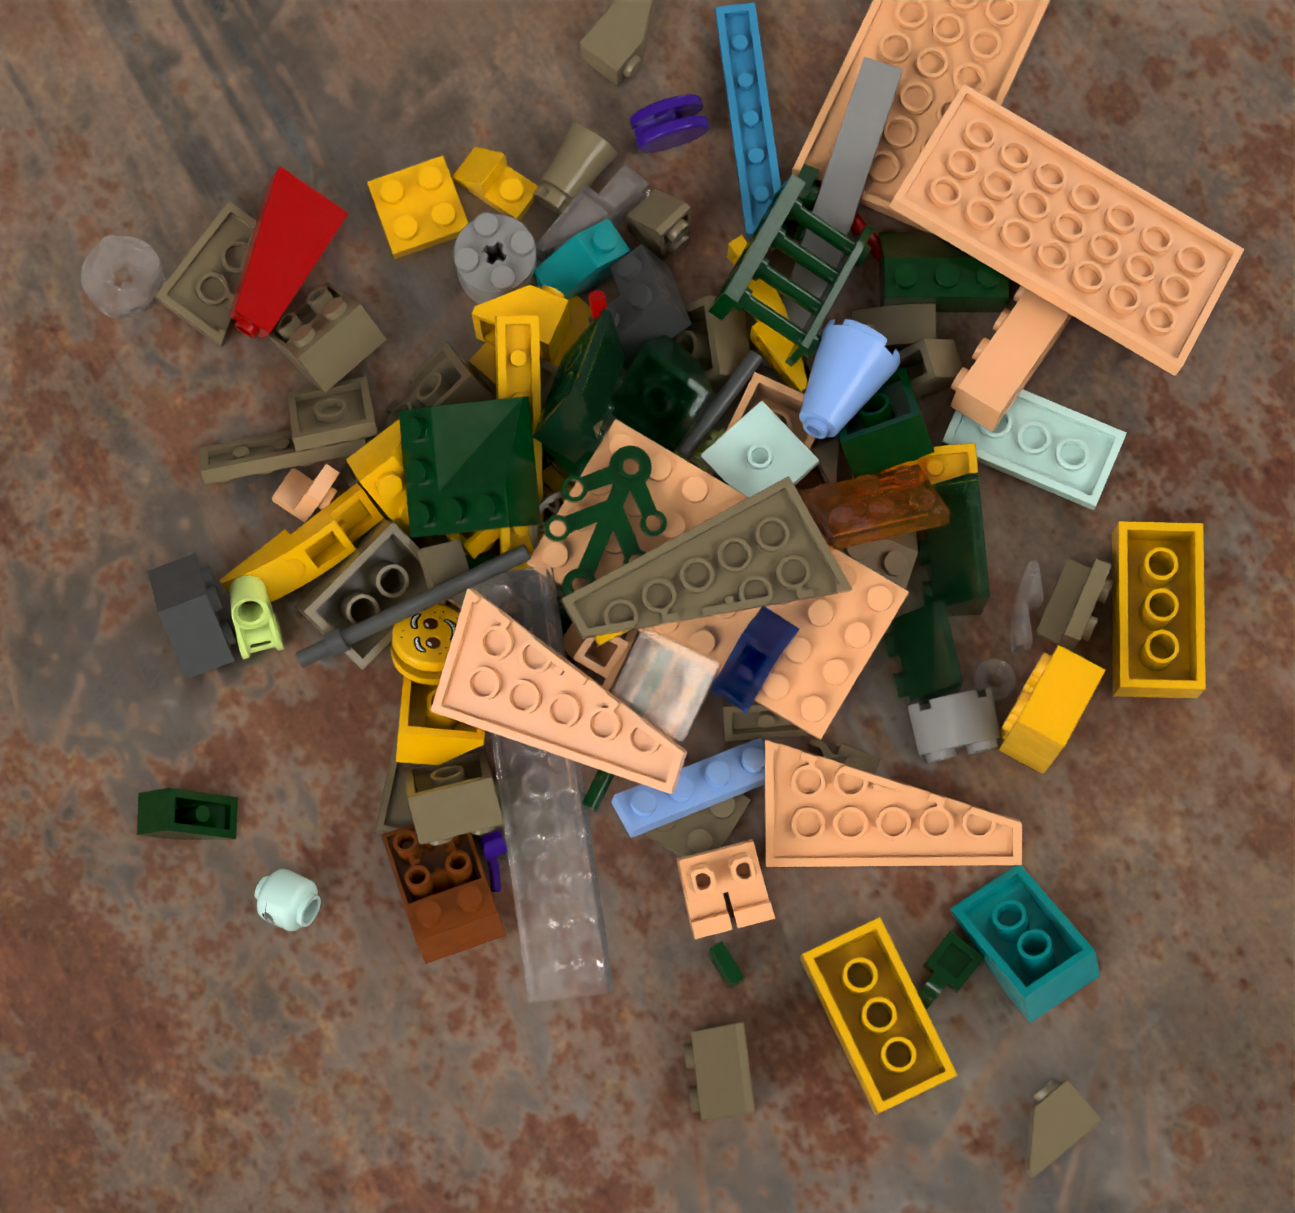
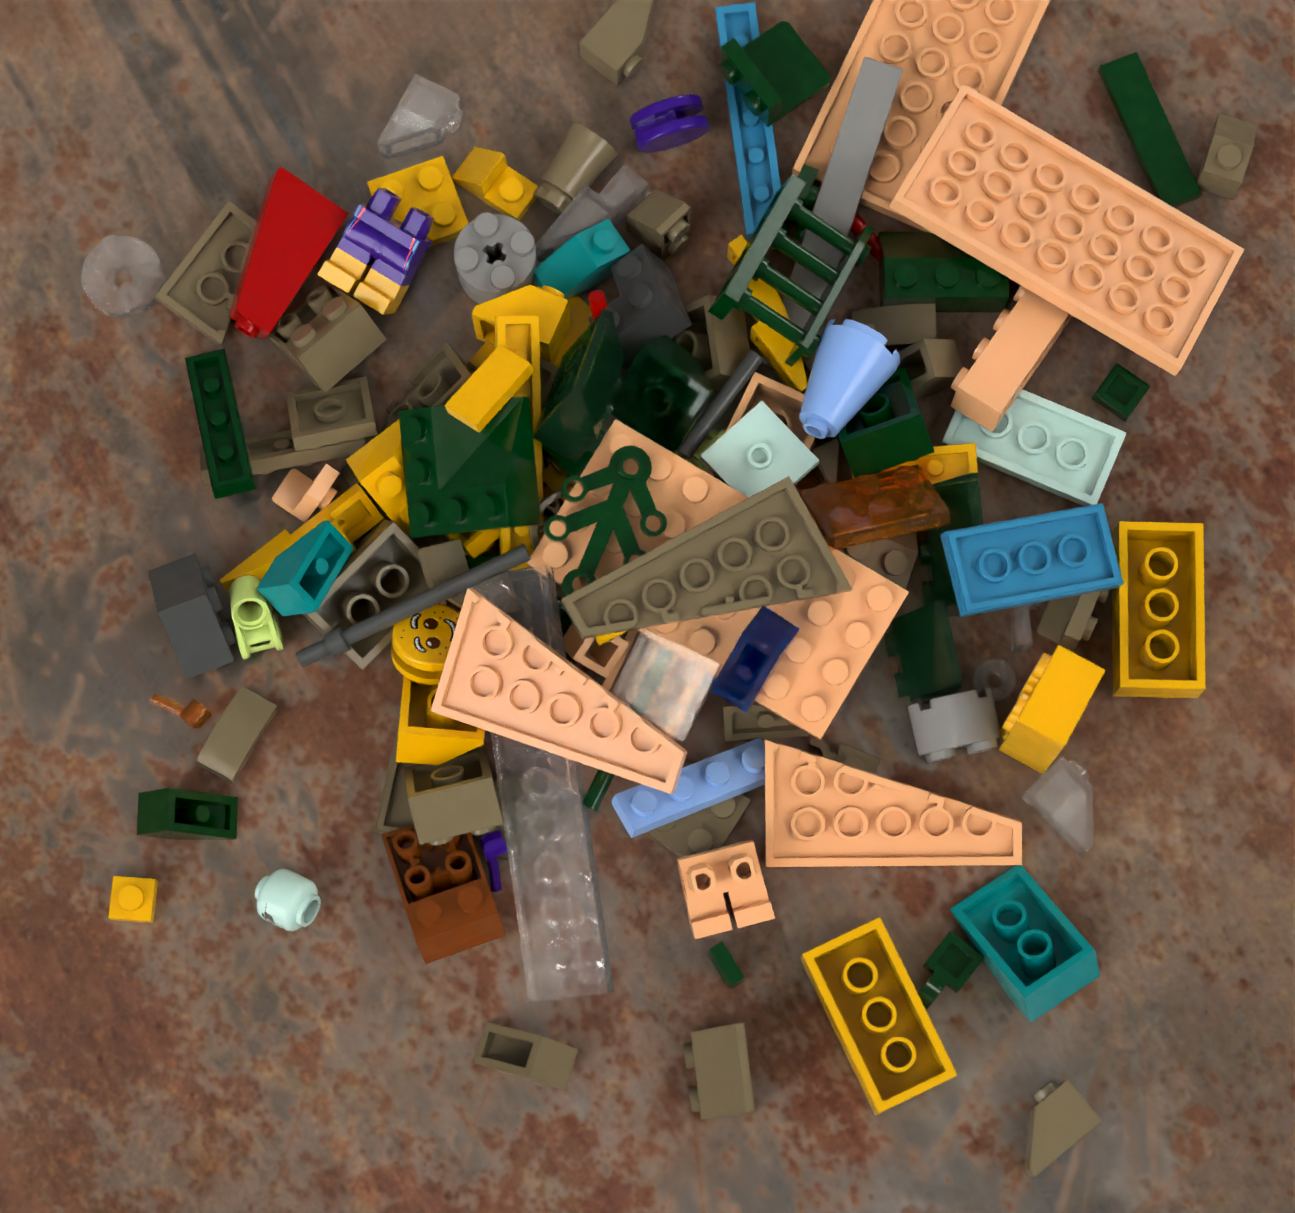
none -> yellow plate [108,876,158,923]
none -> clear orange hand [151,694,211,729]
none -> dark green tile [185,348,256,499]
none -> dark tan slope [196,686,278,784]
none -> teal slope [256,521,354,616]
none -> dark purple hips [317,188,434,315]
none -> clear slope [378,74,463,160]
none -> yellow tile [445,344,535,433]
none -> dark tan slope [473,1022,578,1091]
none -> dark green bracket [719,21,830,127]
none -> dark azure tile [940,503,1124,617]
none -> clear slope [1022,756,1094,857]
none -> dark green tile [1092,363,1150,422]
none -> dark green tile [1098,52,1202,208]
none -> dark tan slope [1196,113,1257,200]

